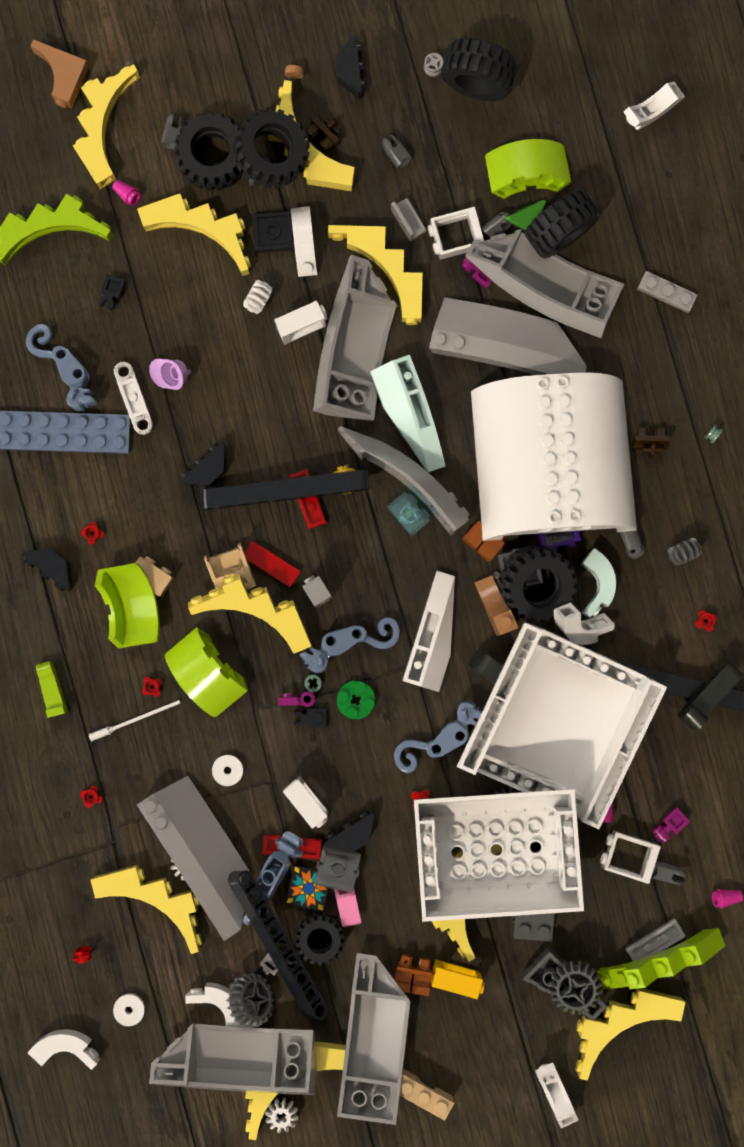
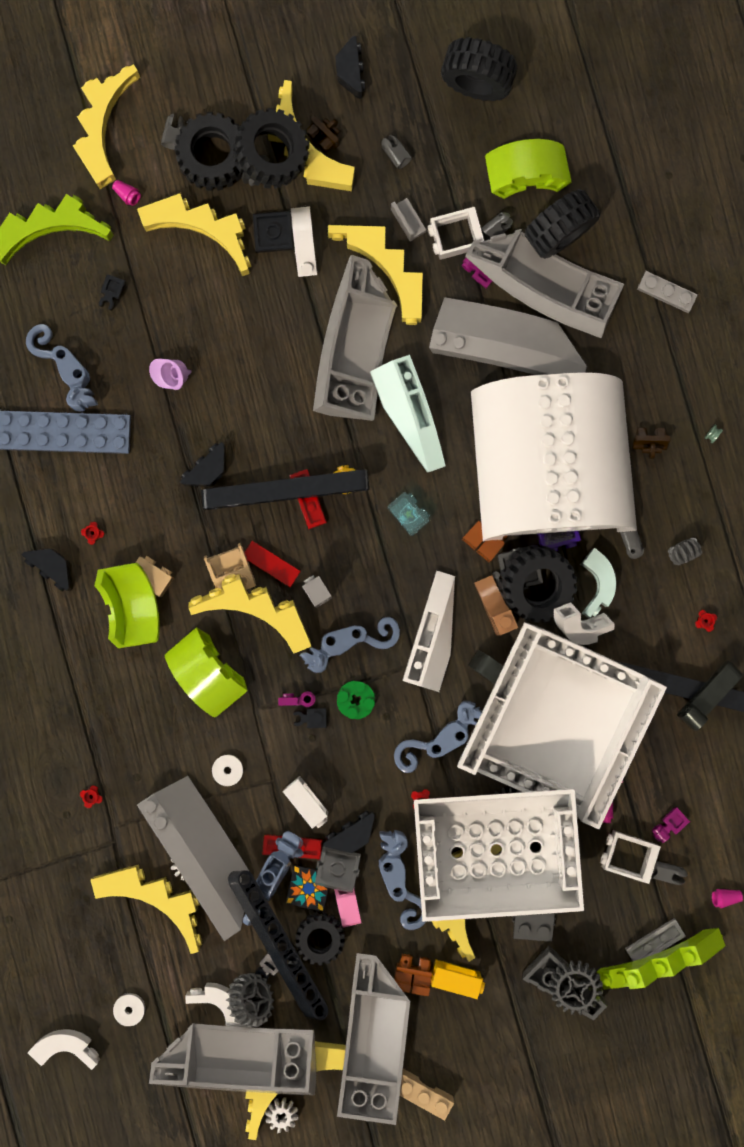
medium nougat arch [31,40,90,109] -> none
lime leg [36,661,68,718] -> none
red plate [72,946,92,964] -> none
white piece [89,700,180,741] -> none
white plate [114,362,153,435] -> none
red plate [142,677,162,697] -> none
white gear [243,280,272,314] -> none
white window [274,301,327,345] -> none
medium nougat tile [285,65,304,79] -> none
sand green bush [304,674,322,692] -> none
light grey slope [338,426,470,535] -> none
light grey wheel [424,53,443,77] -> none
bright green tile [506,200,546,230] -> none
white arch [535,1063,579,1128] -> none
light yellow arch [575,988,685,1081] -> none
white arch [624,82,685,130] -> none
none -> sand blue animal [379,830,426,930]

